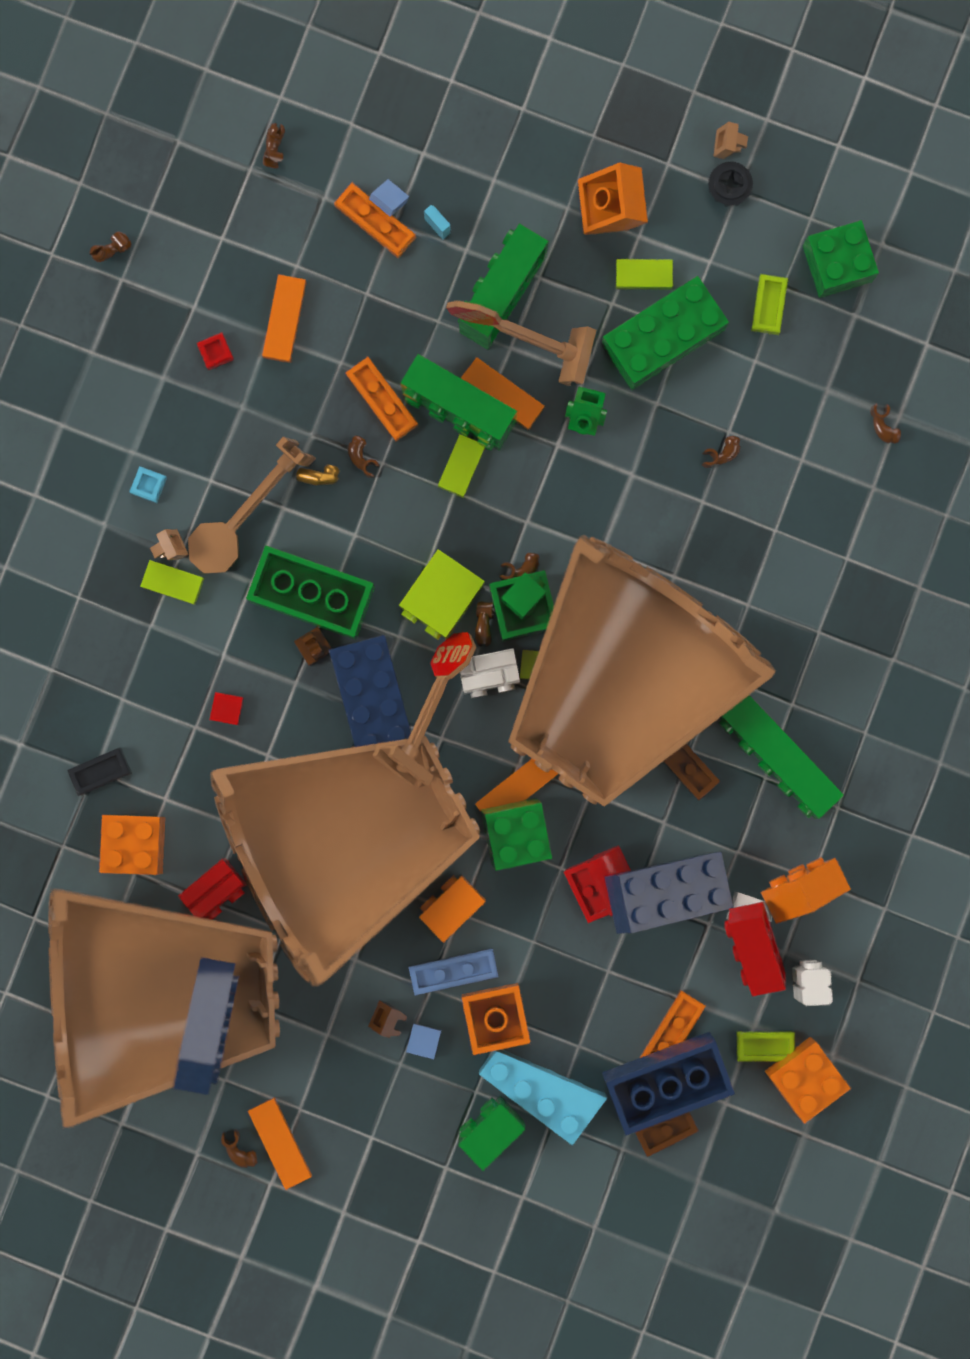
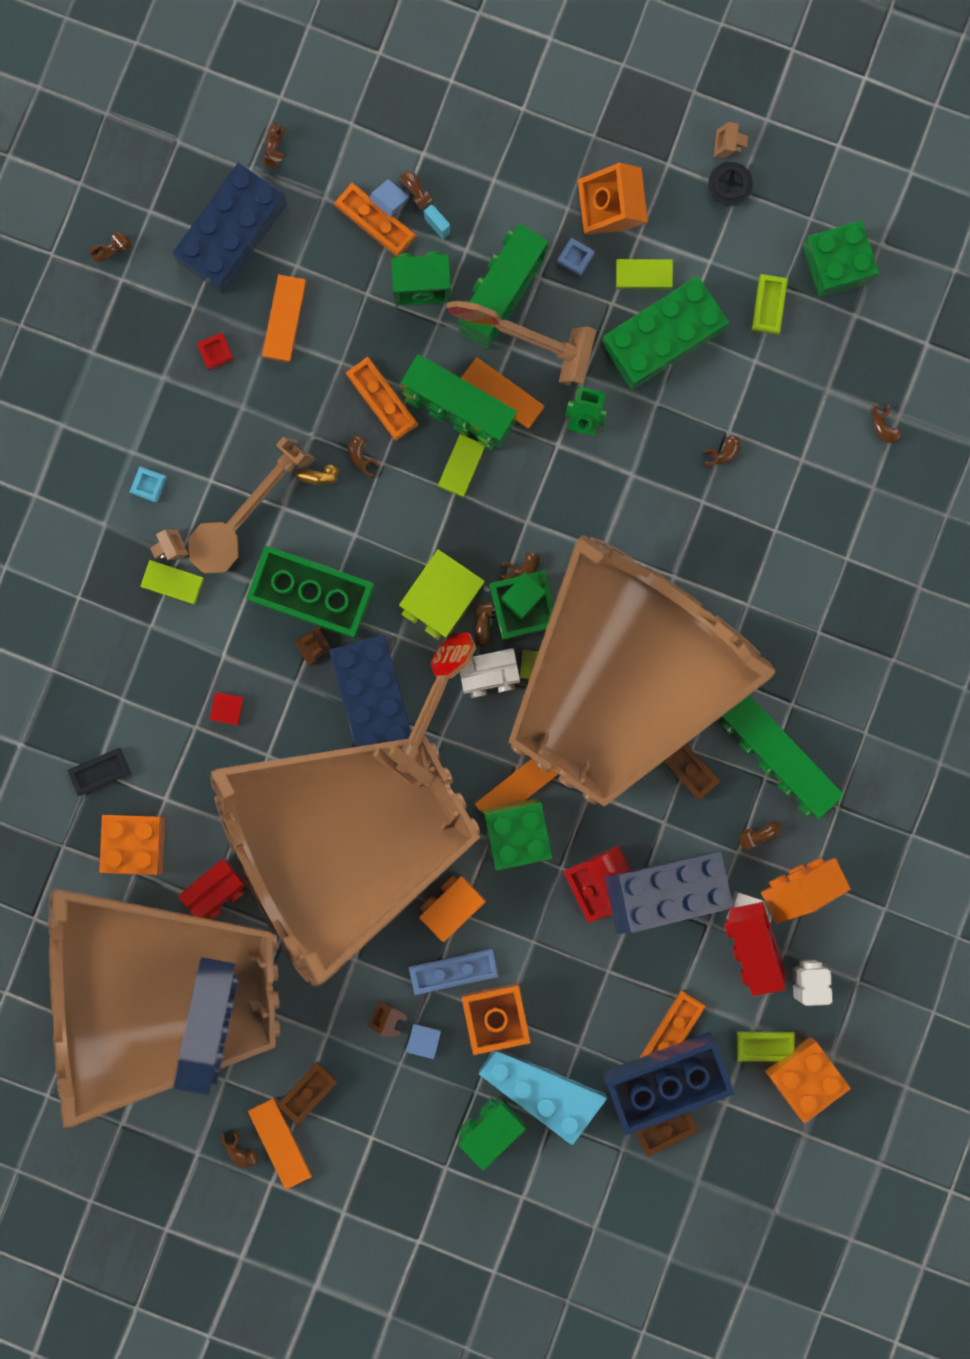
none -> dark blue brick [172,162,287,294]
none -> reddish brown plate [277,1061,338,1125]
none -> green brick [391,251,451,307]
none -> reddish brown arm [400,171,433,211]
none -> medium blue tile [556,238,595,277]
none -> reddish brown arm [739,820,782,850]

